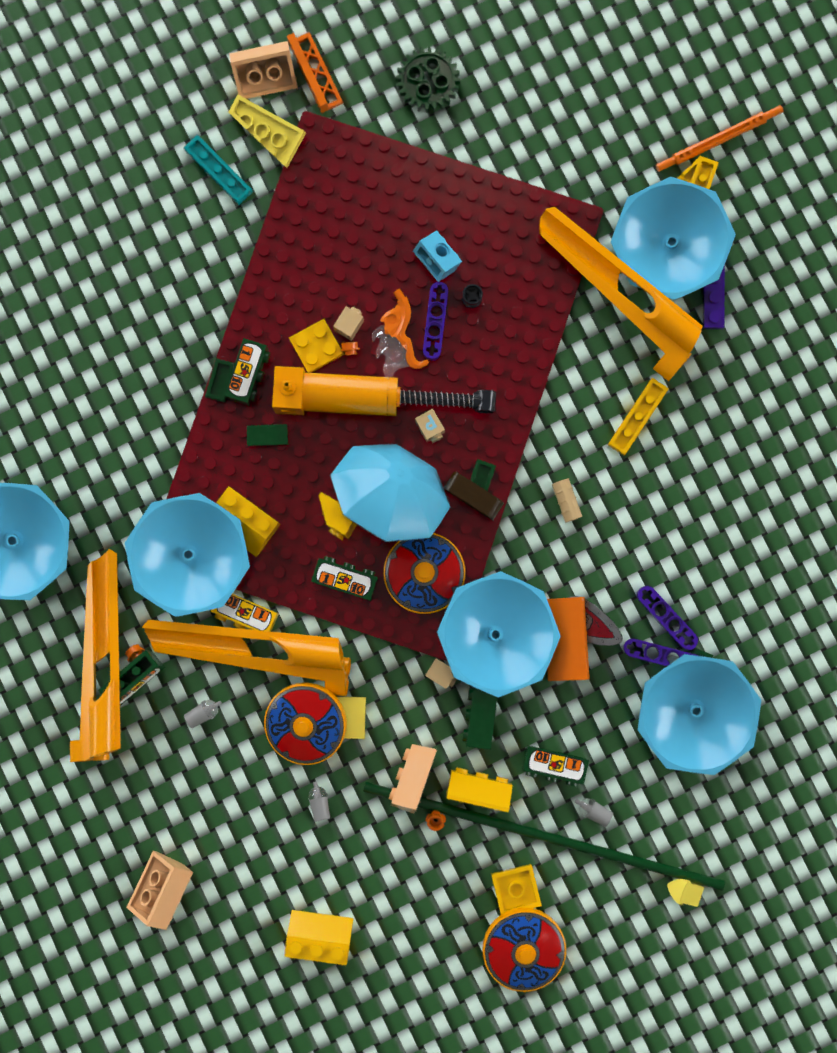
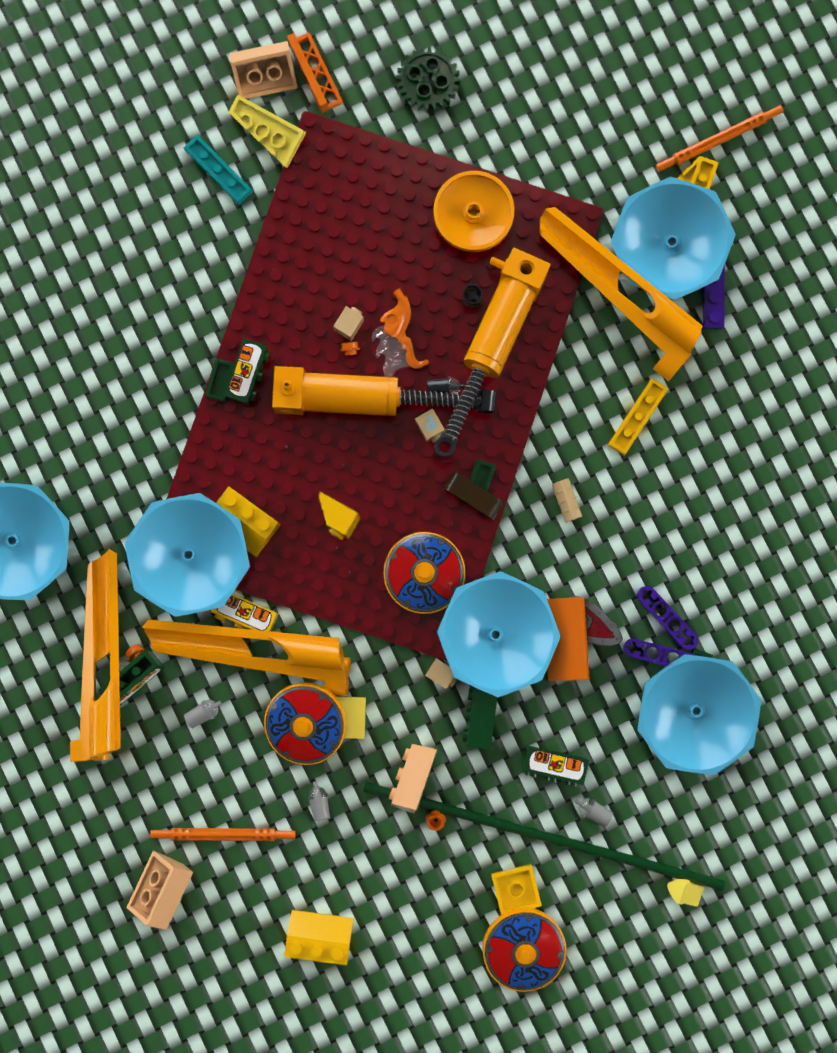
dark green tile [247,424,288,447] -> none
yellow plate [289,319,344,373] -> none
brick [311,556,378,601] -> none
medium azure piece [330,444,450,541] -> none
medium azure brick [413,230,462,282] -> none
dark purple beam [423,282,448,361] -> none
yellow slope [446,767,512,812] -> none
none -> orange axle [150,828,296,841]
none -> black piece [427,377,465,394]
none -> light orange dish [433,171,515,252]
none -> light orange piece [434,247,551,461]

